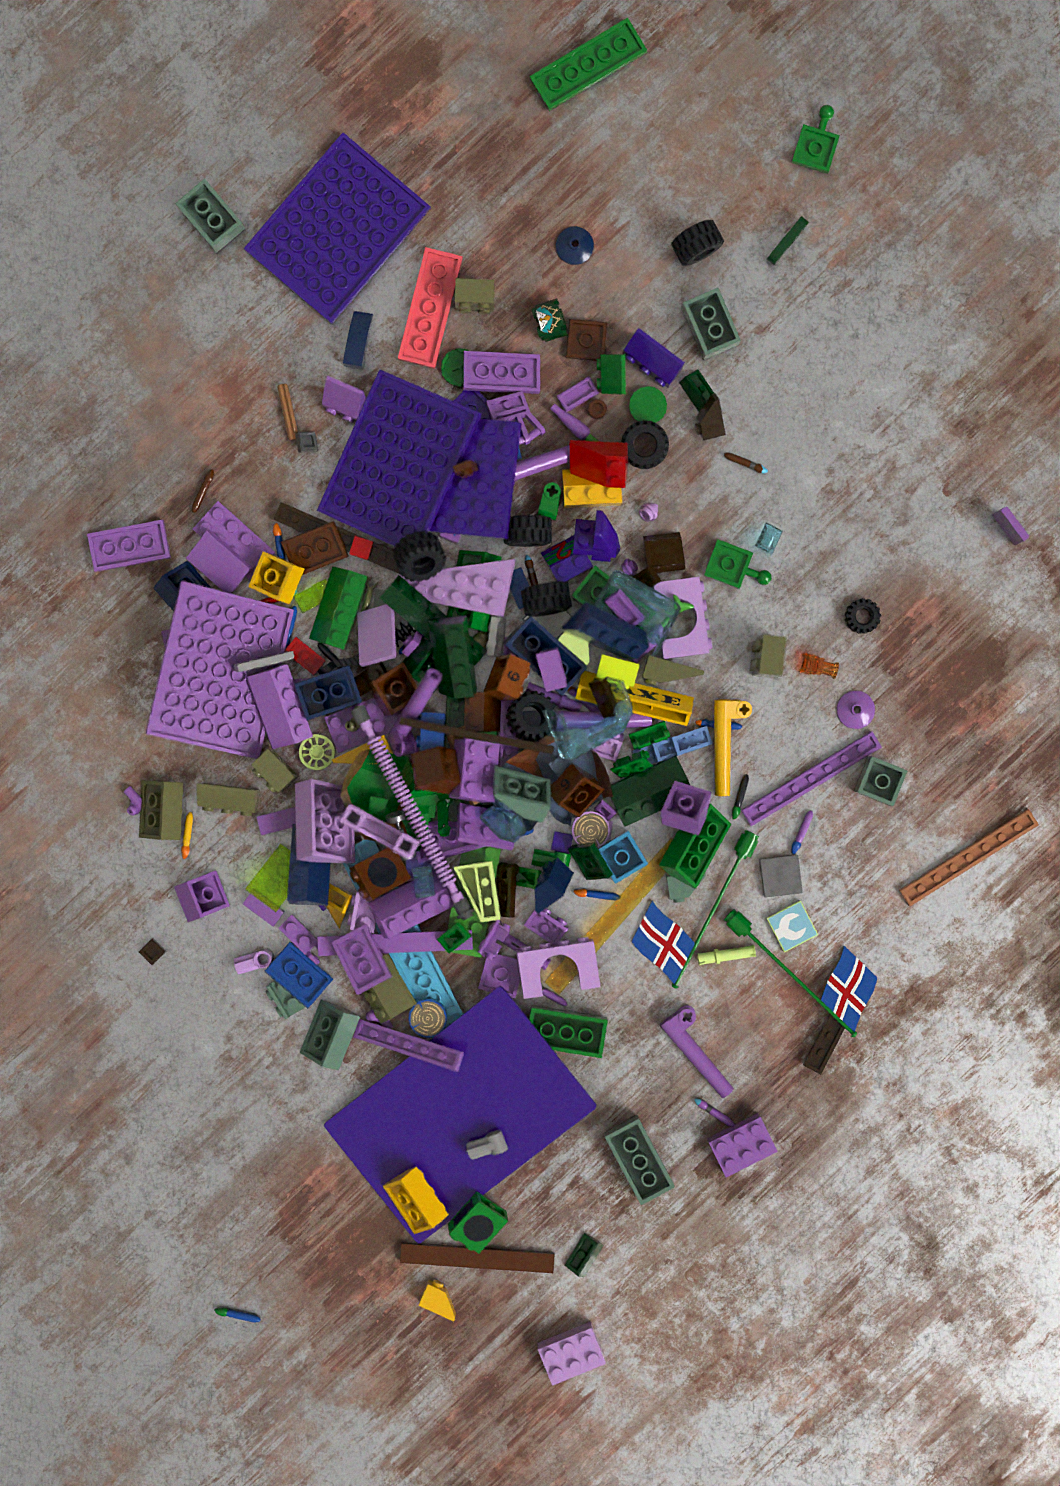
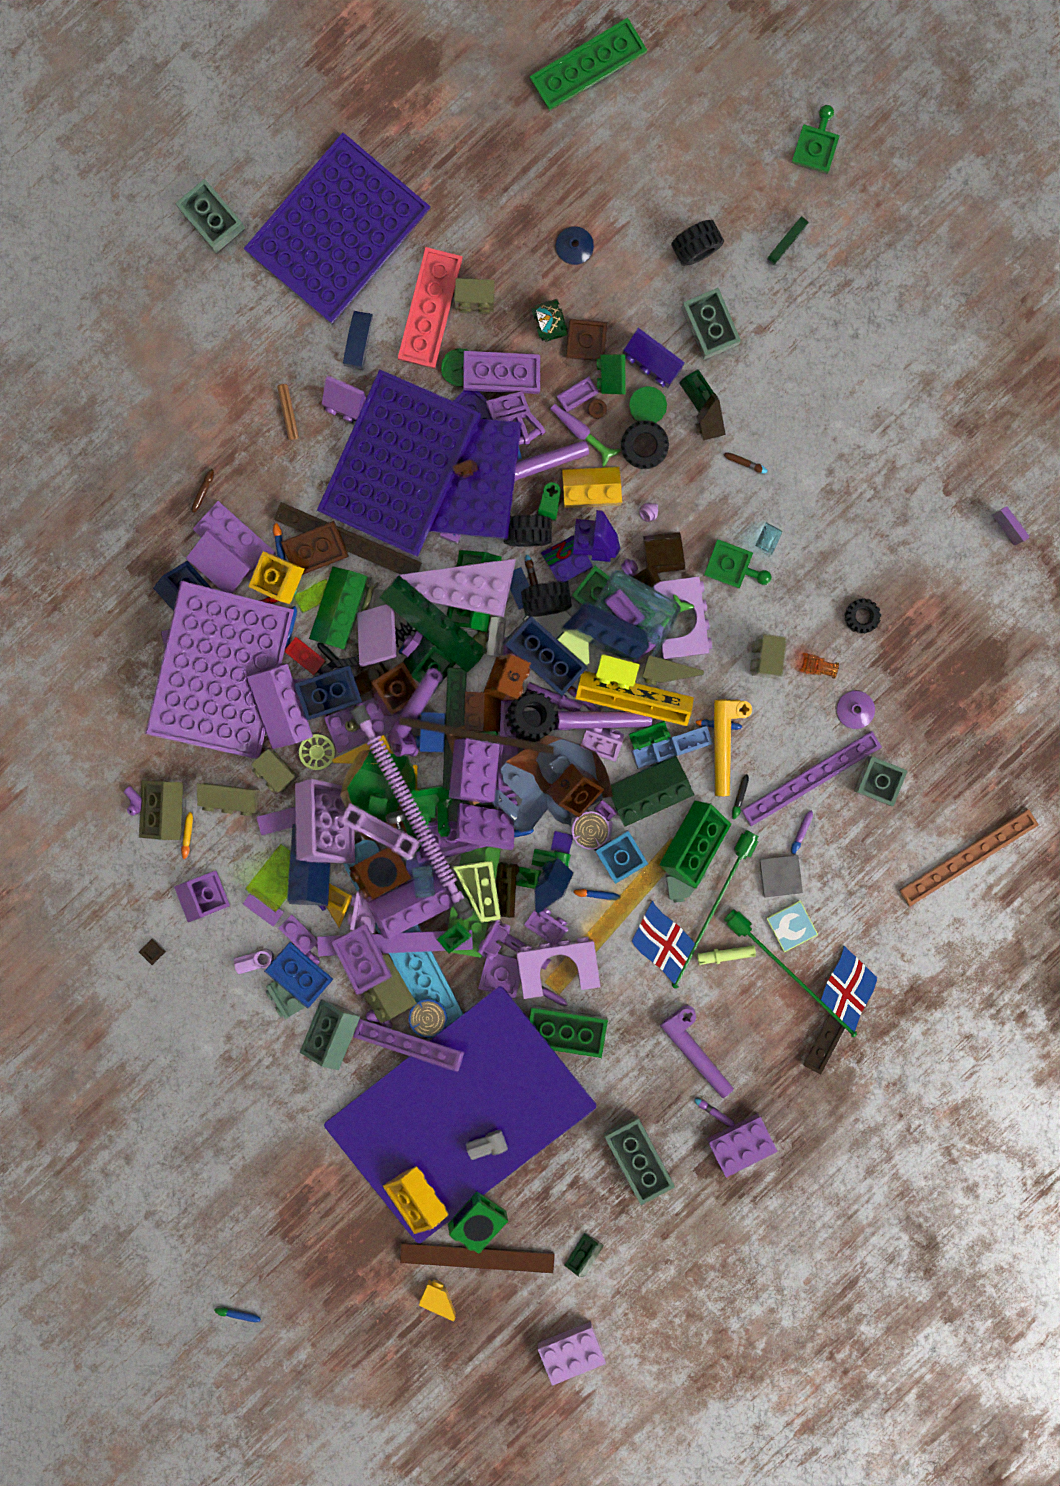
medium lavender plate [87,520,171,572] -> none
light grey tile [233,651,294,672] -> none
dark grey tile [295,431,318,453] -> none
red tile [349,536,374,561] -> none
black tyre [393,531,446,582] -> none
reddish brown slope [411,746,461,794] -> none
dark green slope [427,616,477,698] -> none
clear light blue slope [480,806,526,843] -> none
sand green slope [494,766,551,823] -> none
medium lavender hinge [536,647,567,692] -> none
clear light blue windscreen [544,677,633,760] -> none
dark green tile [568,842,613,880] -> none
red slope [569,440,628,488] -> none
dark brown plate [588,678,621,718] -> none
green hinge [610,750,653,778] -> none
medium lavender slope [661,781,711,835] -> none

